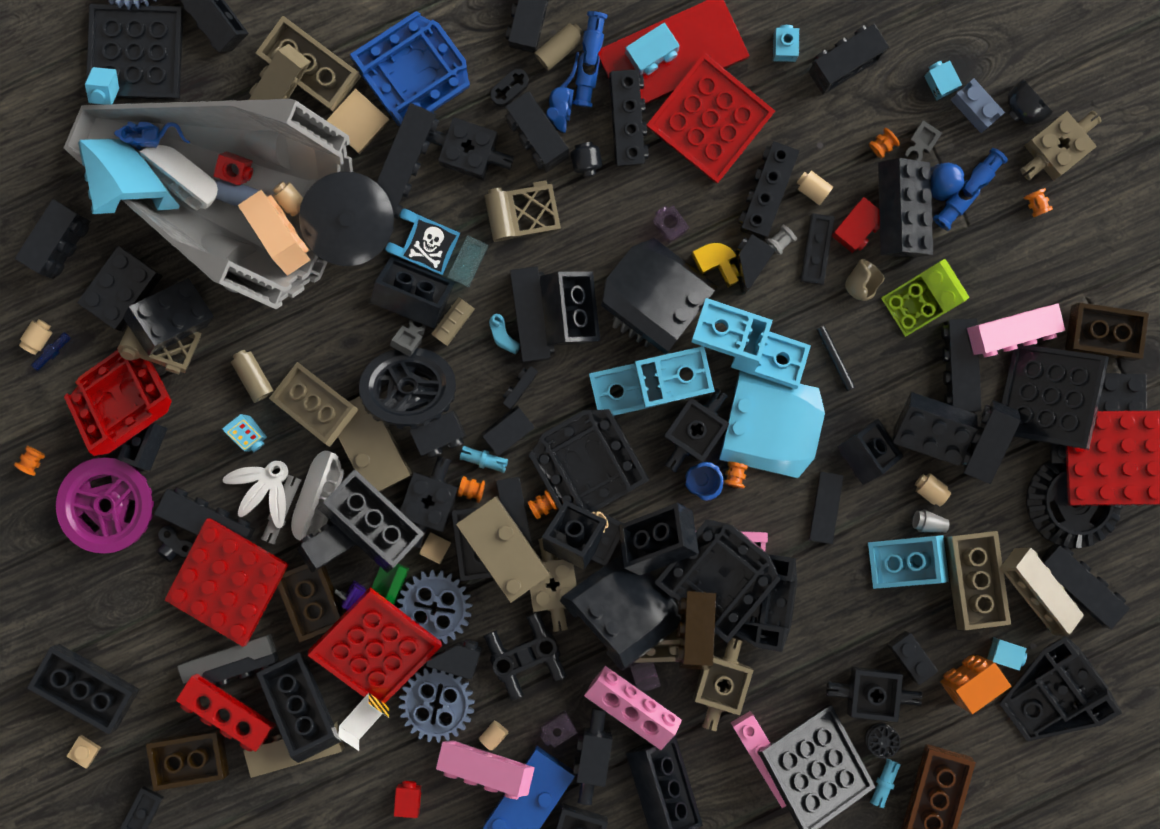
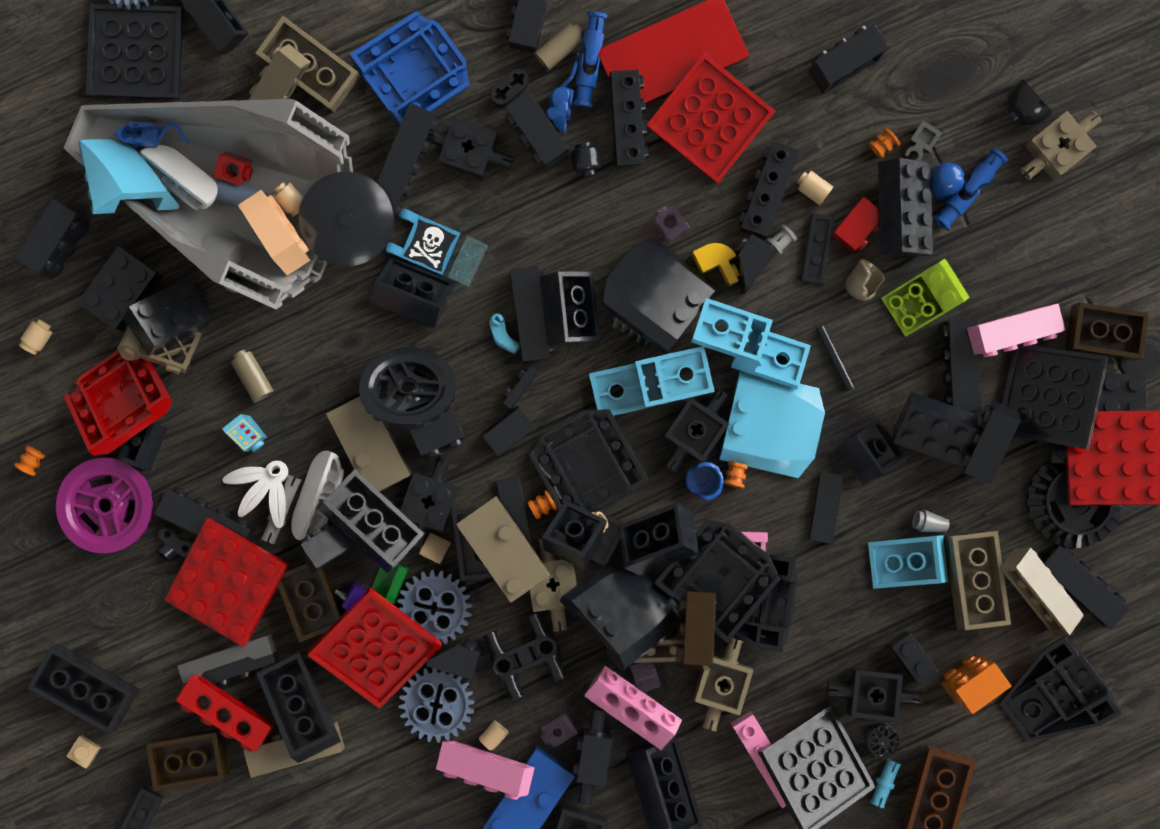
clear blue bar [31,332,71,371] -> none
medium azure brick [85,67,119,105] -> none
dark tan plate [269,362,359,447] -> none
tan tile [326,89,390,154] -> none
white sticker [339,693,389,751] -> none
dark grey plate [390,319,426,357] -> none
red brick [394,781,422,818] -> none
dark tan axle [431,297,475,346] -> none
orange bush [457,476,485,503] -> none
medium azure pin [460,446,508,473] -> none
dark tan piece [484,180,561,242] -> none
medium azure brick [625,22,680,75] -> none
medium azure brick [773,25,799,62] -> none
tan brick [915,473,951,507] -> none
medium azure brick [924,61,962,100] -> none
sand blue brick [951,78,1005,133] -> none
medium azure brick [987,637,1027,671] -> none
orange bush [1024,188,1053,218] -> none

